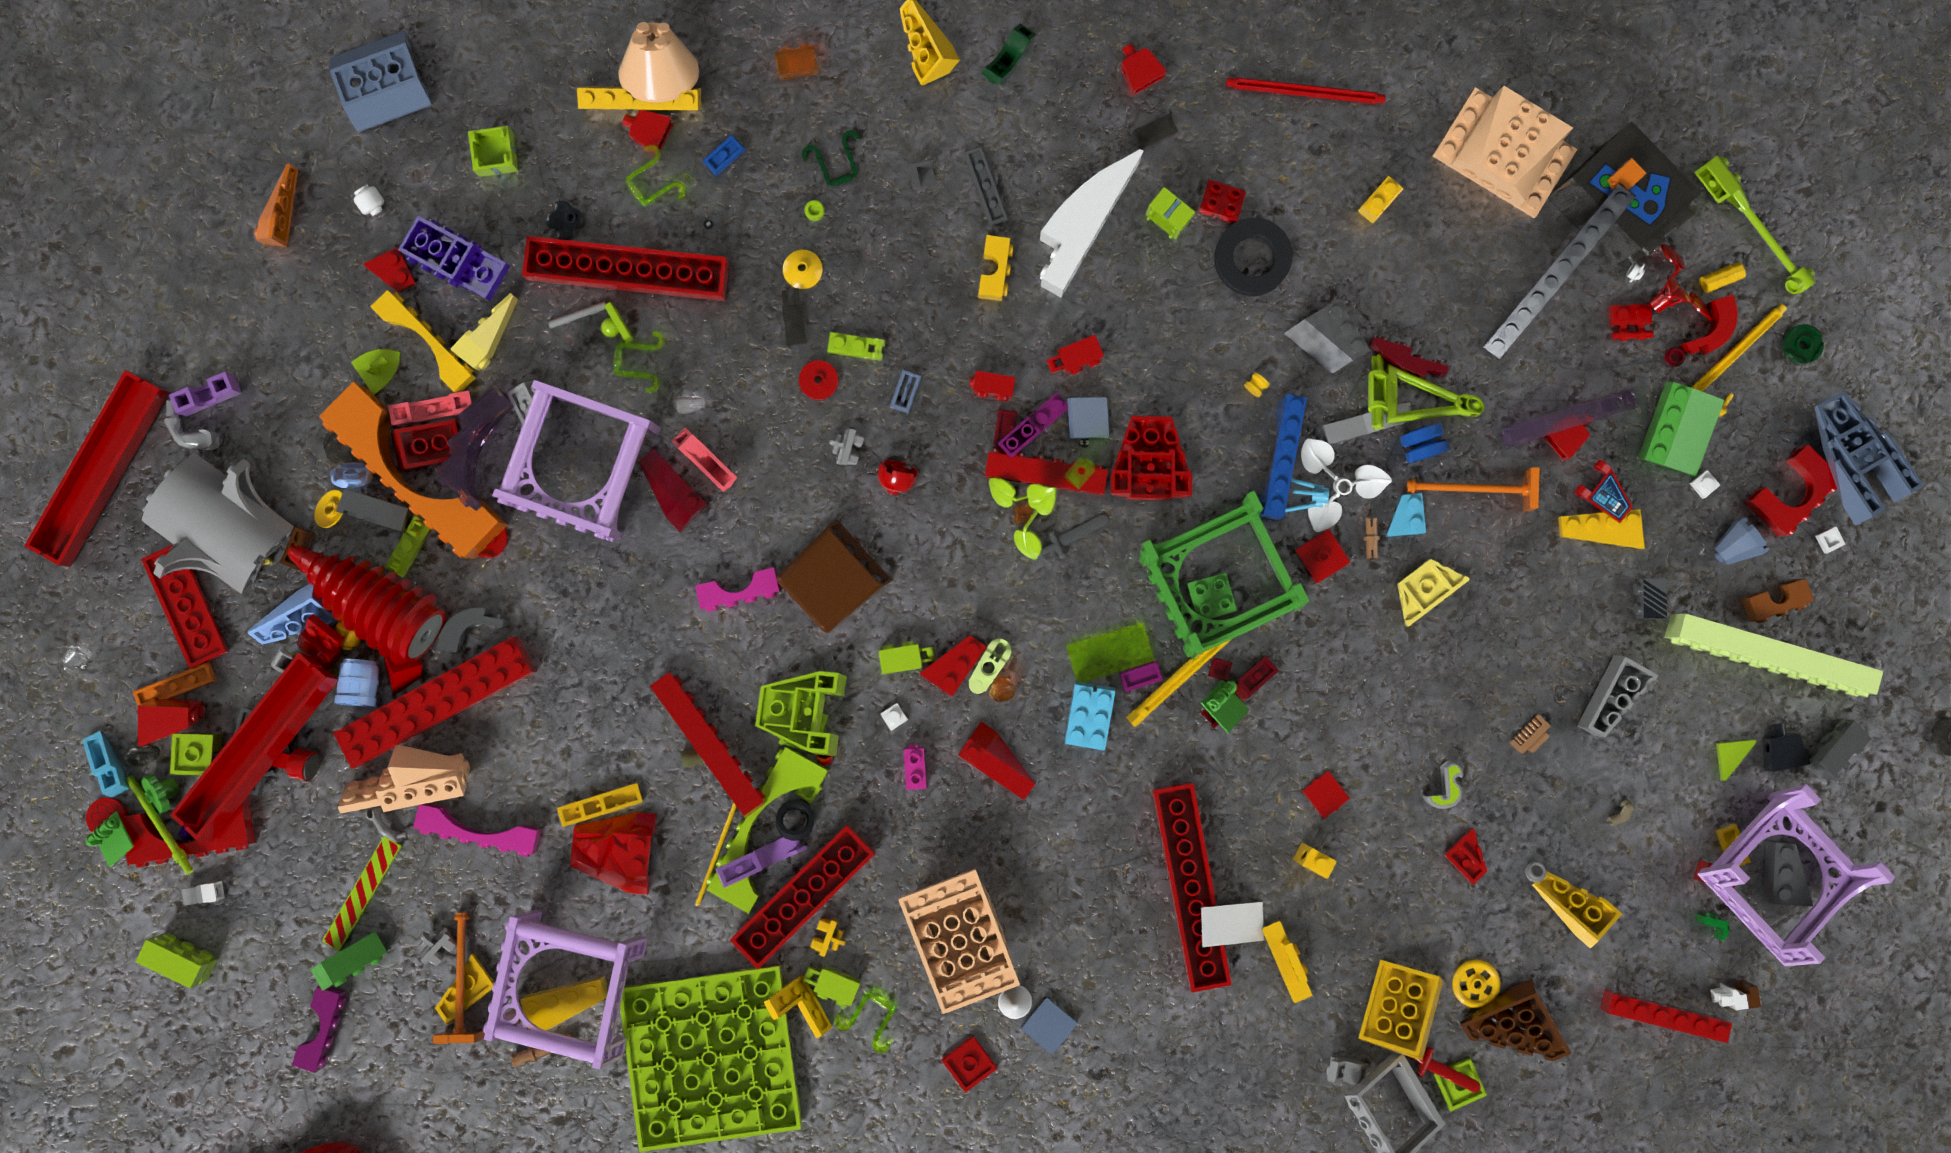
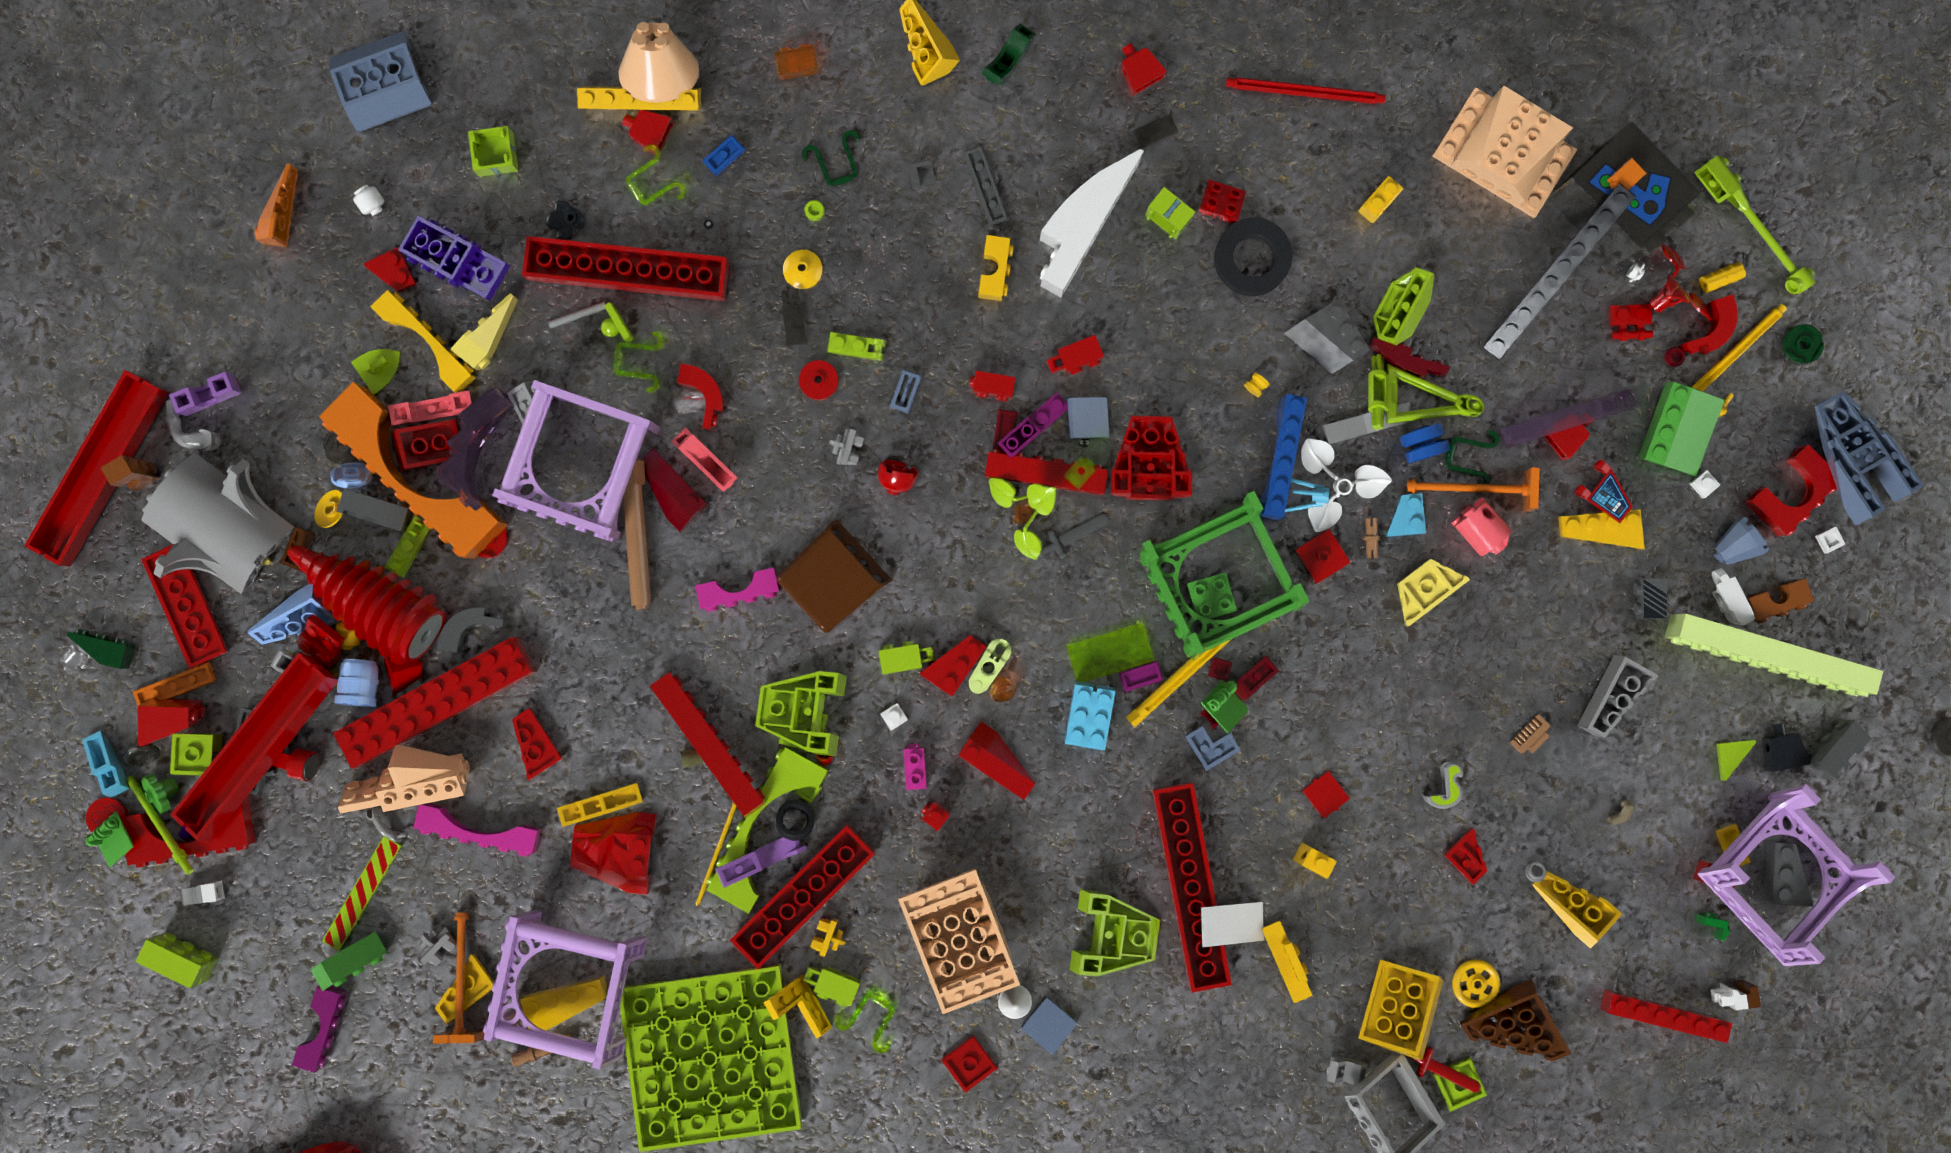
none -> dark green slope [66,629,135,669]
none -> dark orange arch [101,455,159,491]
none -> red wing [512,708,563,781]
none -> medium nougat brick [623,460,652,610]
none -> red arch [677,363,725,431]
none -> red brick [921,800,951,832]
none -> lime wedge [1069,889,1160,976]
none -> sand blue plate [1185,726,1241,771]
none -> lime wedge [1373,268,1434,345]
none -> dark green piece [1445,430,1499,484]
none -> coral cylinder [1451,497,1512,556]
none -> white piece [1712,568,1755,626]

